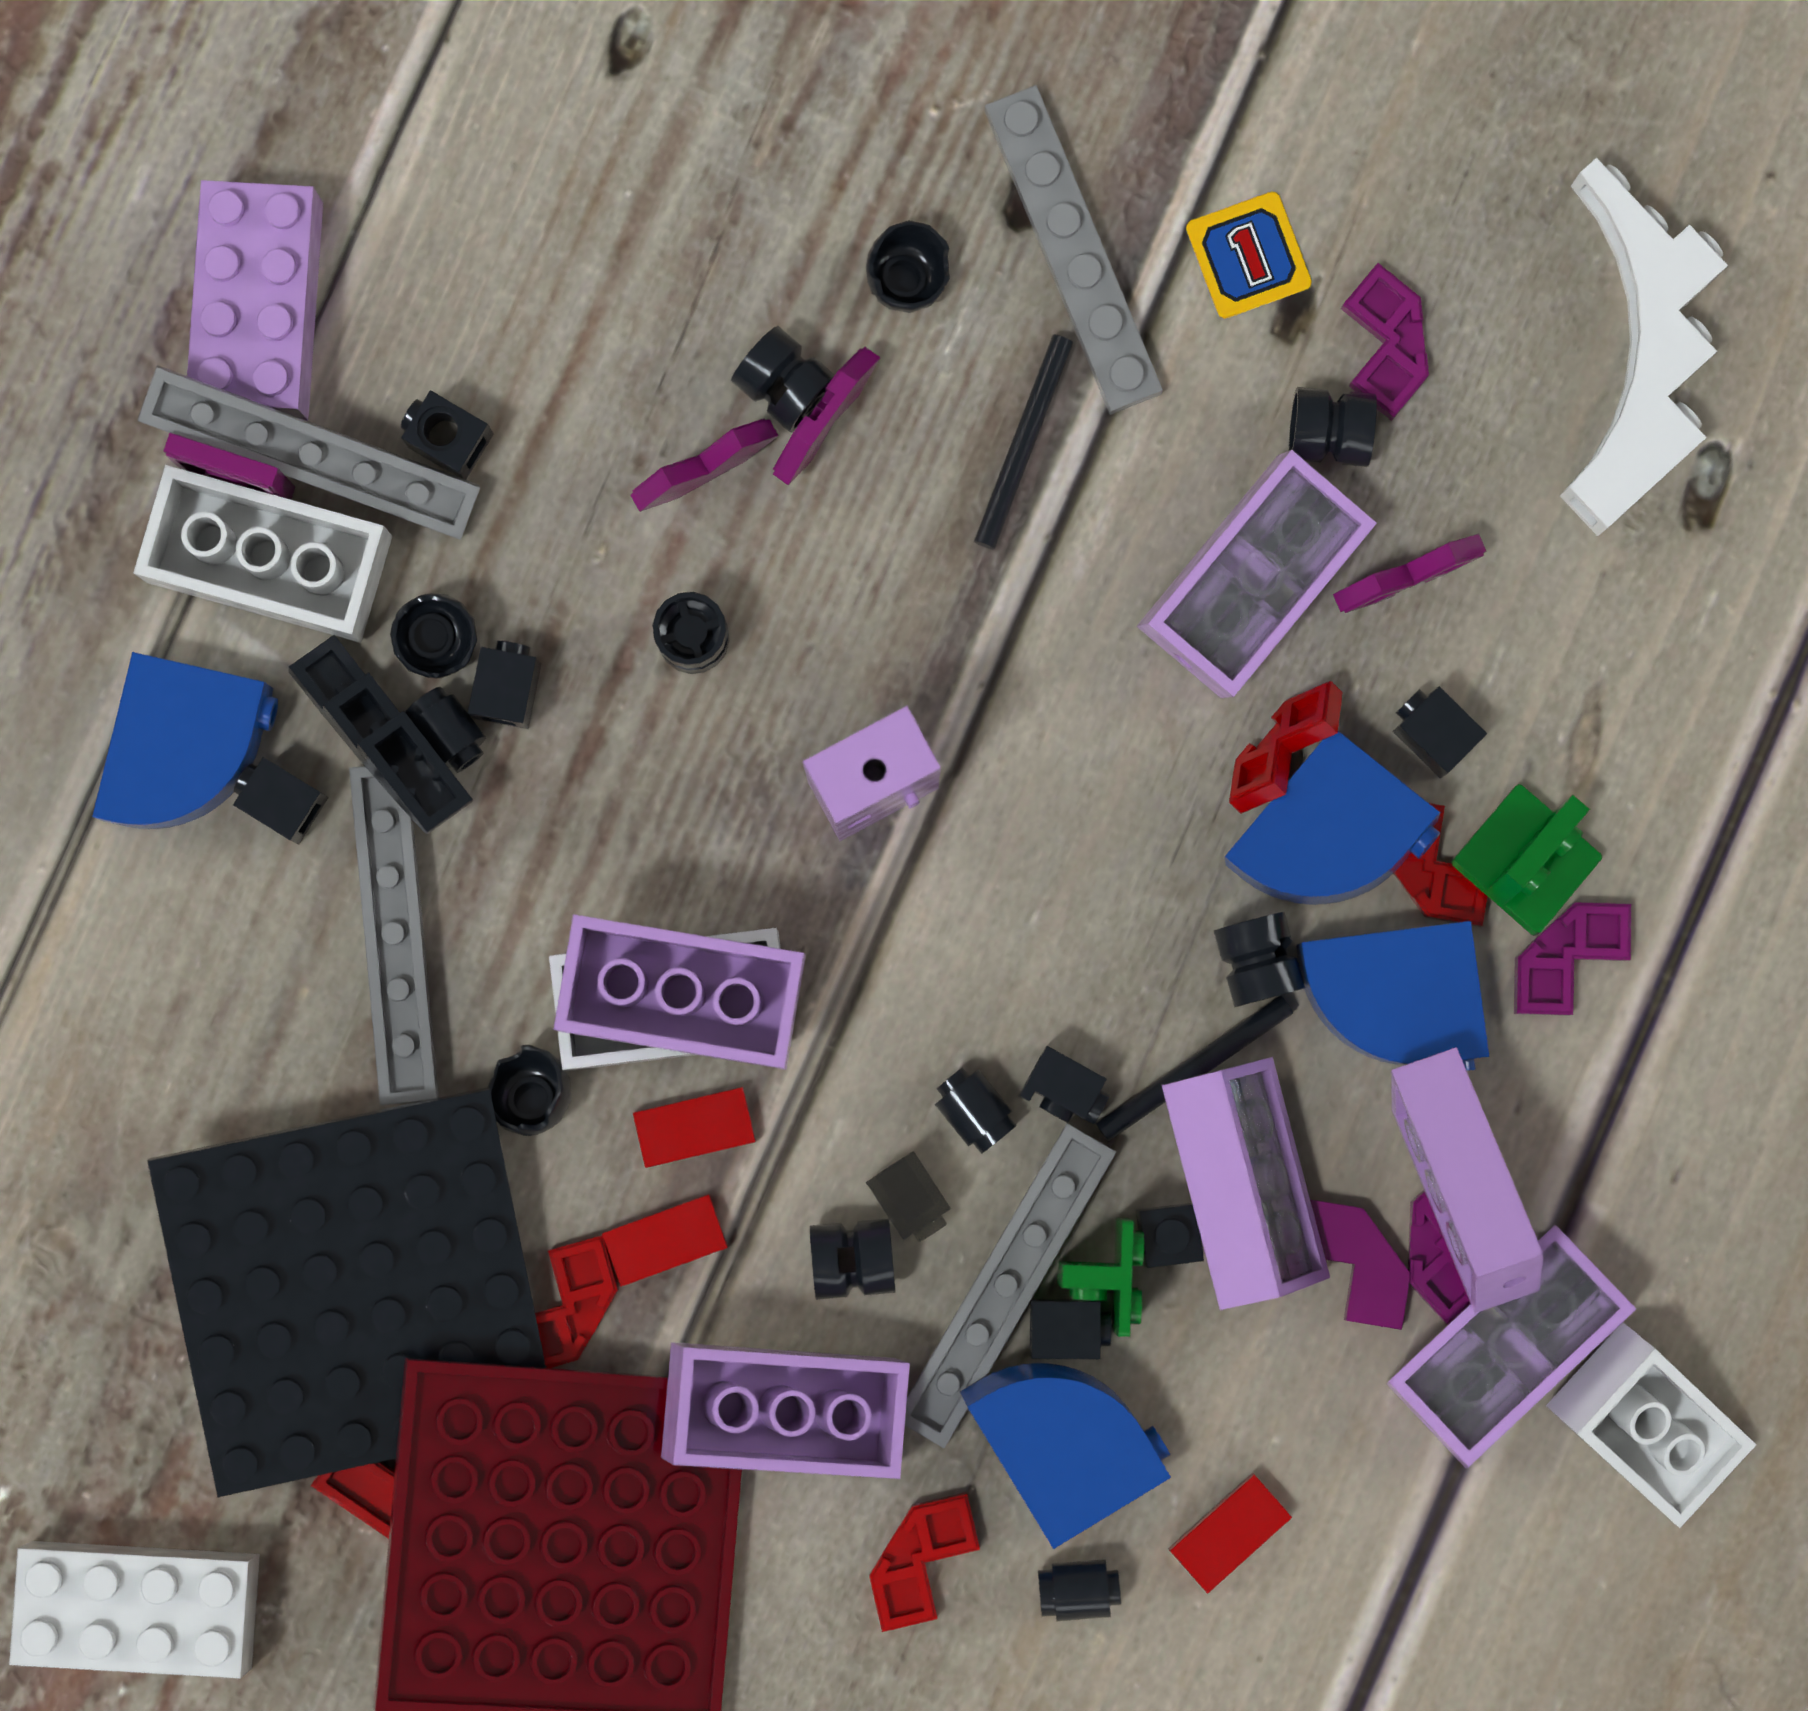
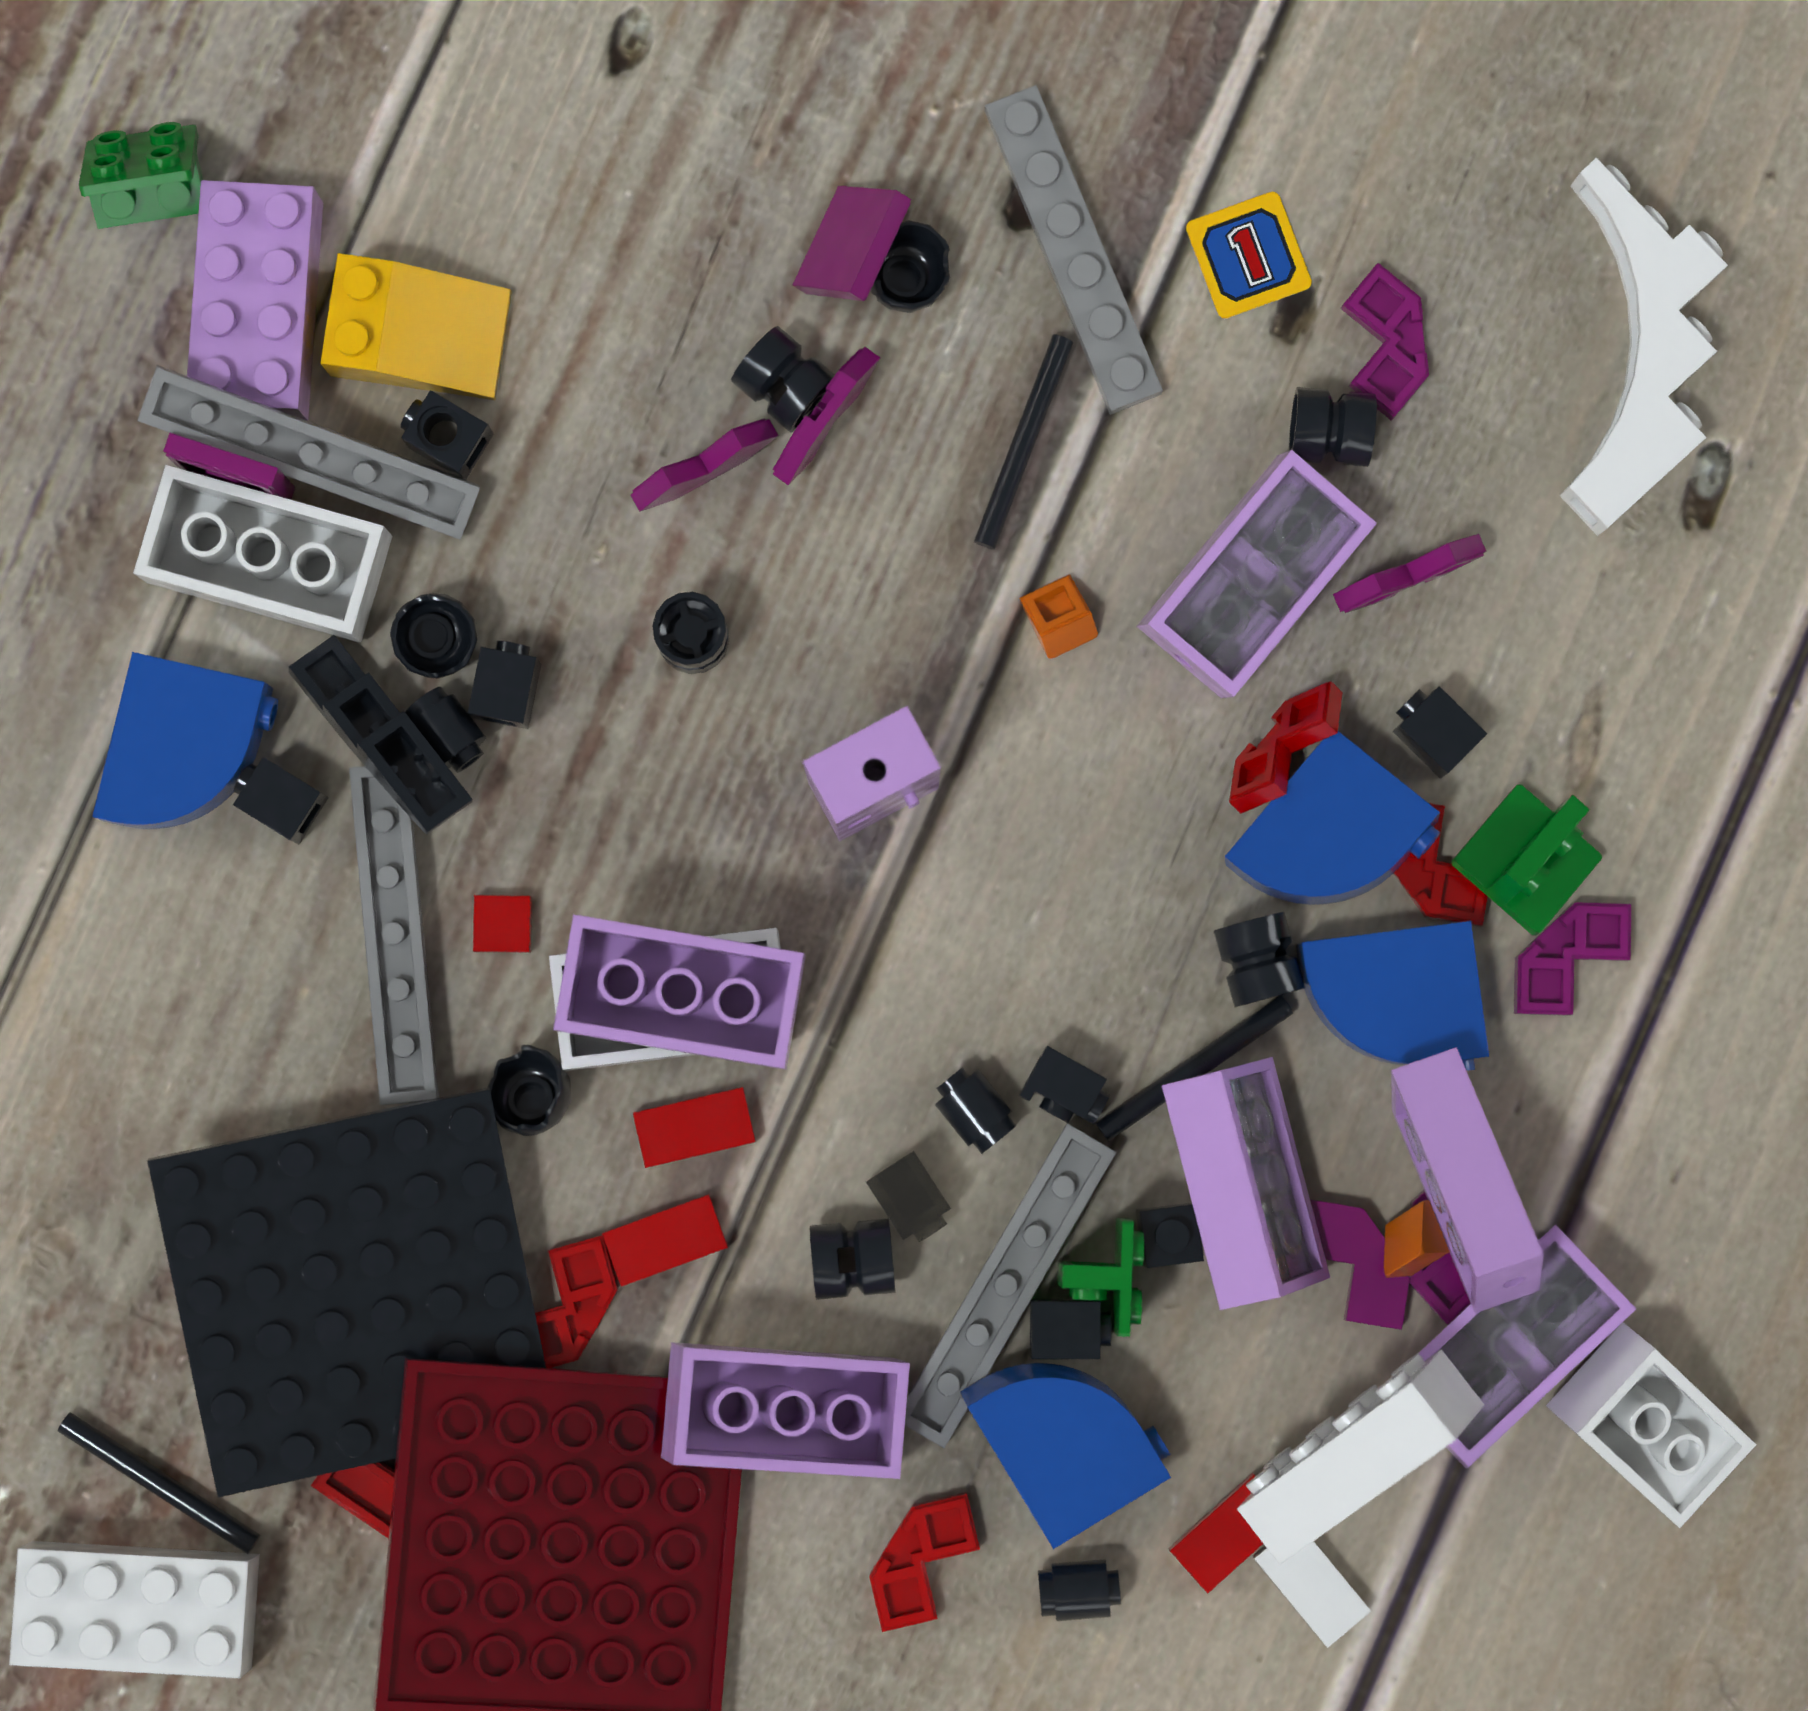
none -> black bar [57,1412,261,1554]
none -> green bracket [79,122,203,229]
none -> yellow slope [320,253,512,400]
none -> red tile [473,895,532,953]
none -> magenta tile [792,186,911,301]
none -> orange slope [1019,574,1098,659]
none -> white brick [1237,1349,1485,1565]
none -> white tile [1253,1541,1371,1648]
none -> orange slope [1384,1200,1450,1278]

